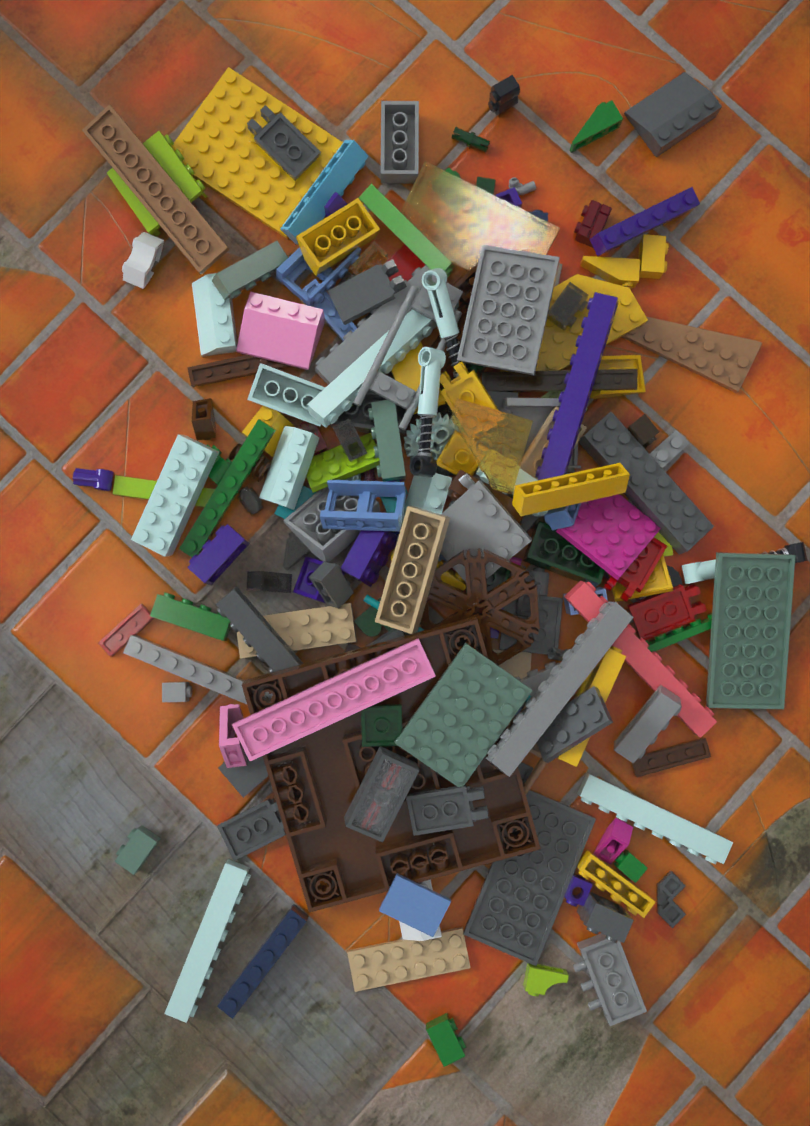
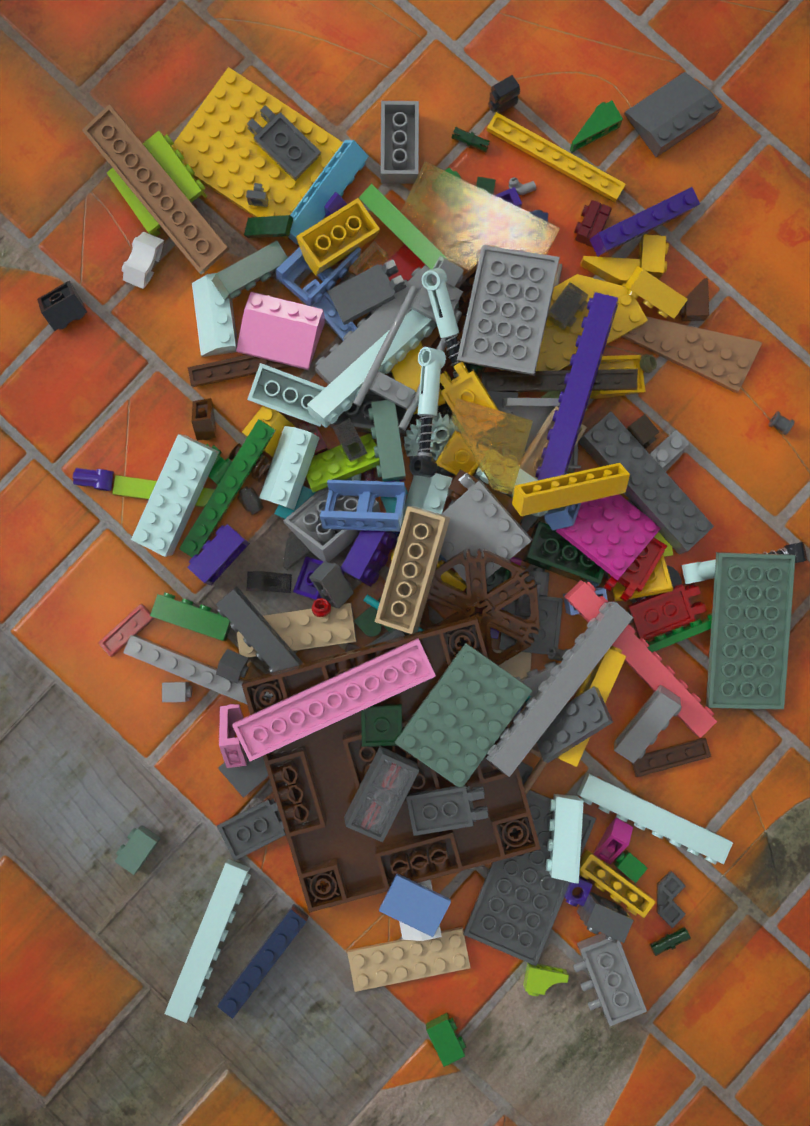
none -> black slope [37,280,87,331]
none -> dark grey brick [216,649,249,683]
none -> dark green tile [244,215,293,238]
none -> dark grey tile [246,183,268,207]
none -> red plate [312,598,331,617]
none -> light grey brick [433,255,464,287]
none -> yellow plate [487,112,626,202]
none -> light aqua slope [546,794,584,883]
none -> yellow brick [624,266,688,318]
none -> olive plate [640,354,657,373]
none -> dark green pin [650,927,691,956]
none -> reddish brown slope [679,278,709,321]
none -> dark grey bush [768,411,795,435]

